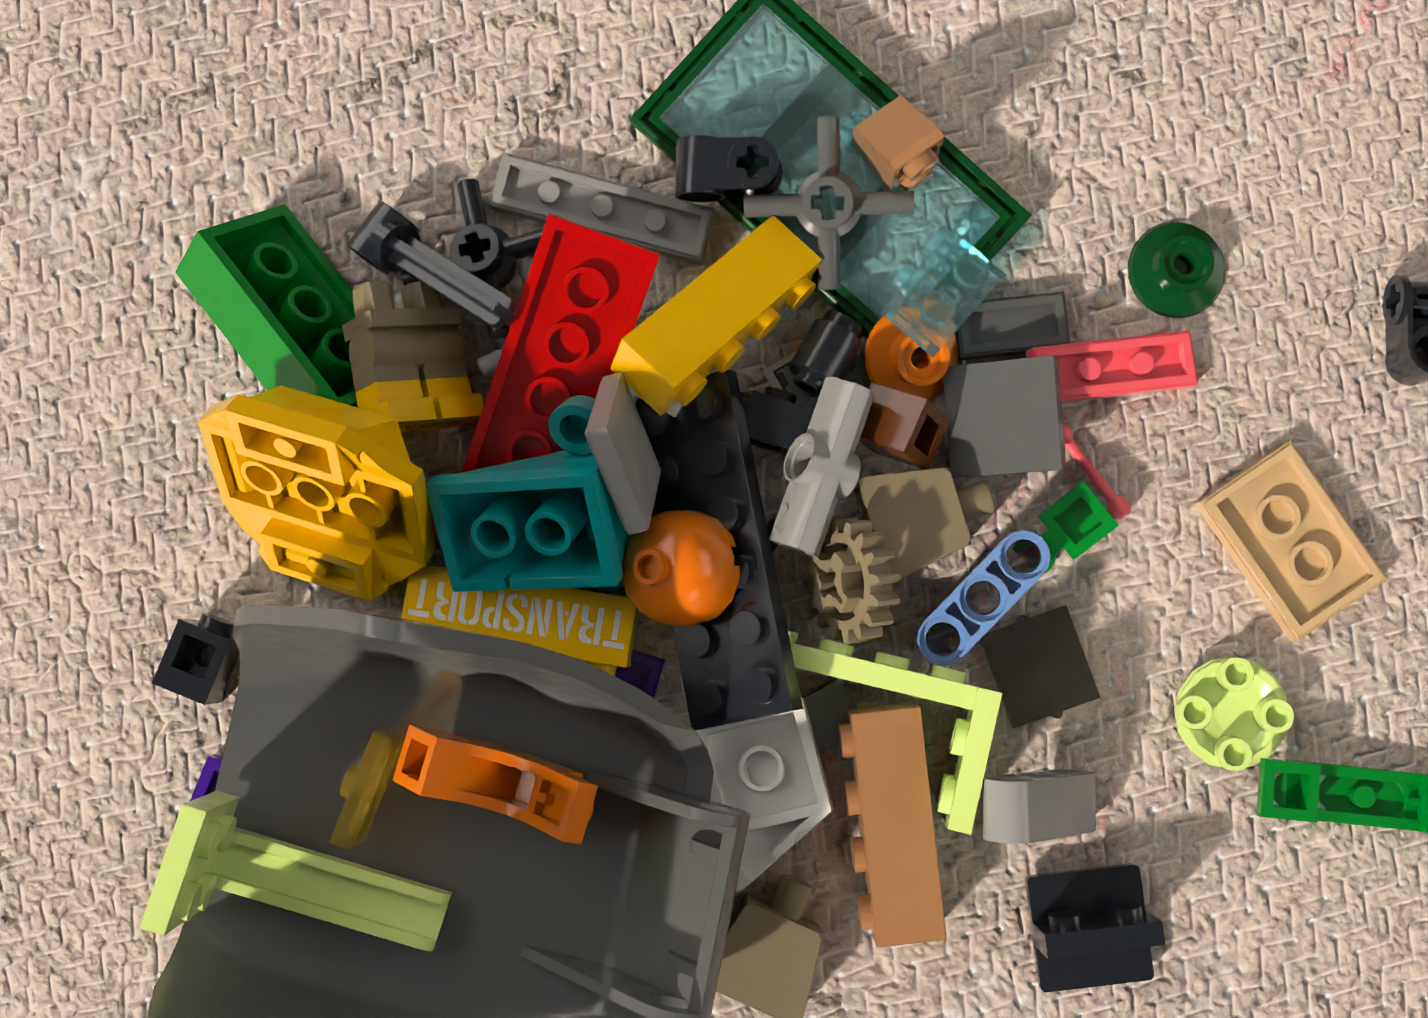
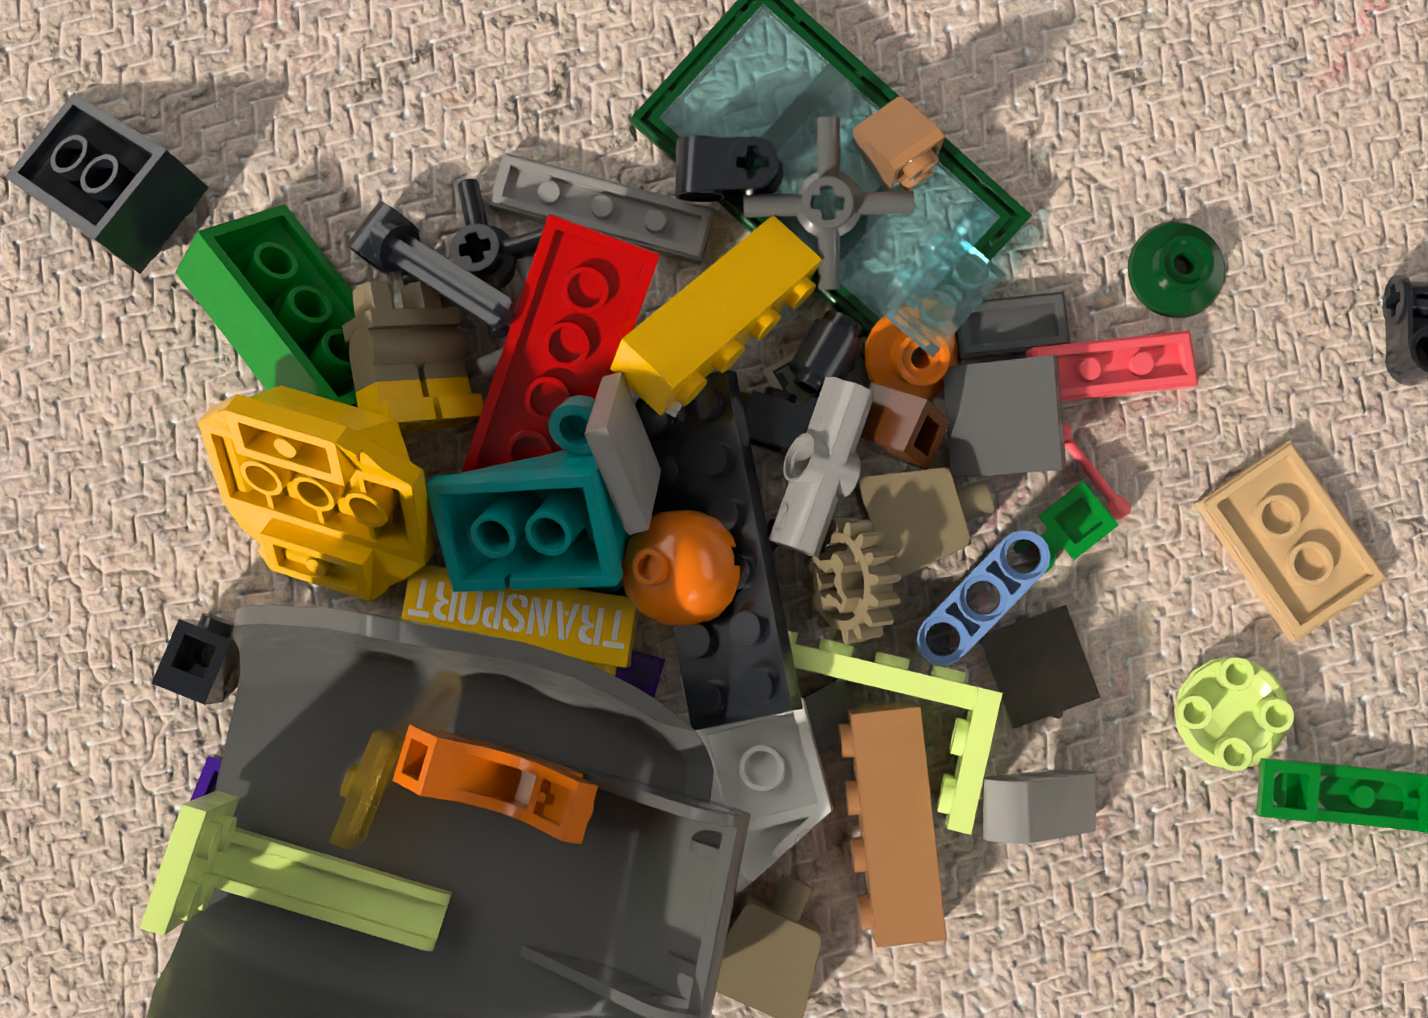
black bracket [1025,863,1165,993] -> none
none -> black slope [5,93,209,274]

